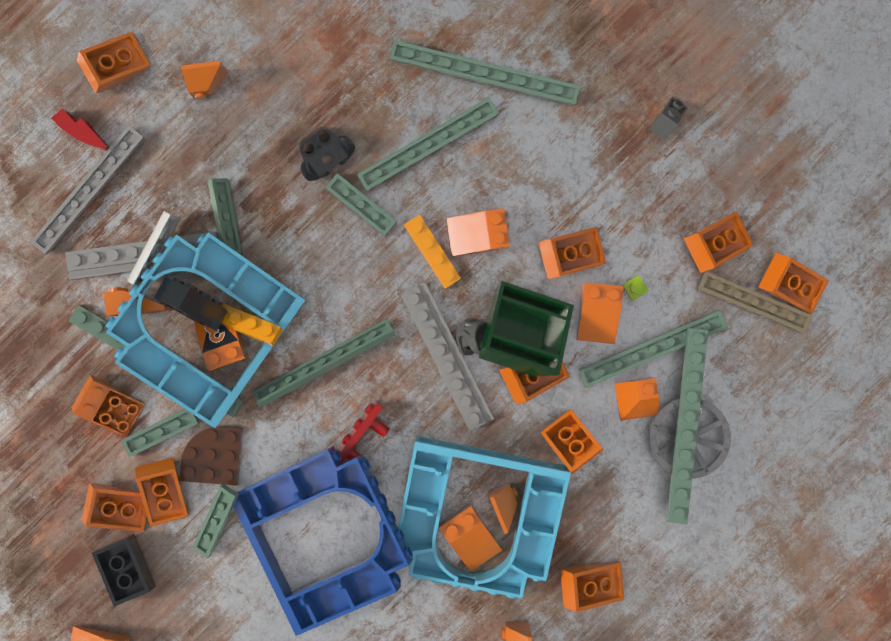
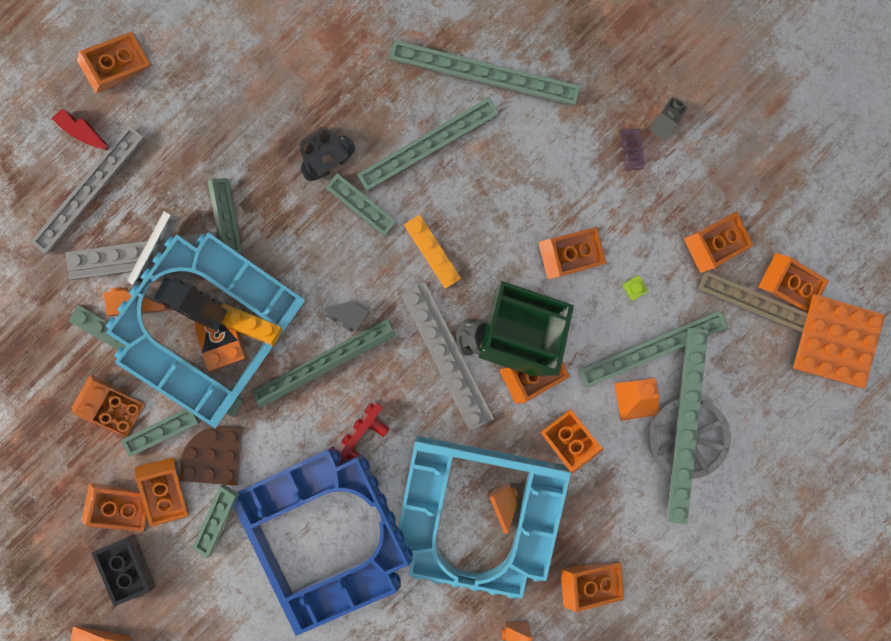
orange slope [181,61,228,99] -> none
orange slope [439,503,503,572] -> none
slope [447,208,510,256] -> none
orange slope [577,282,624,344] -> none
none -> dark grey slope [324,301,370,332]
none -> slope [620,128,645,171]
none -> orange plate [793,294,885,389]

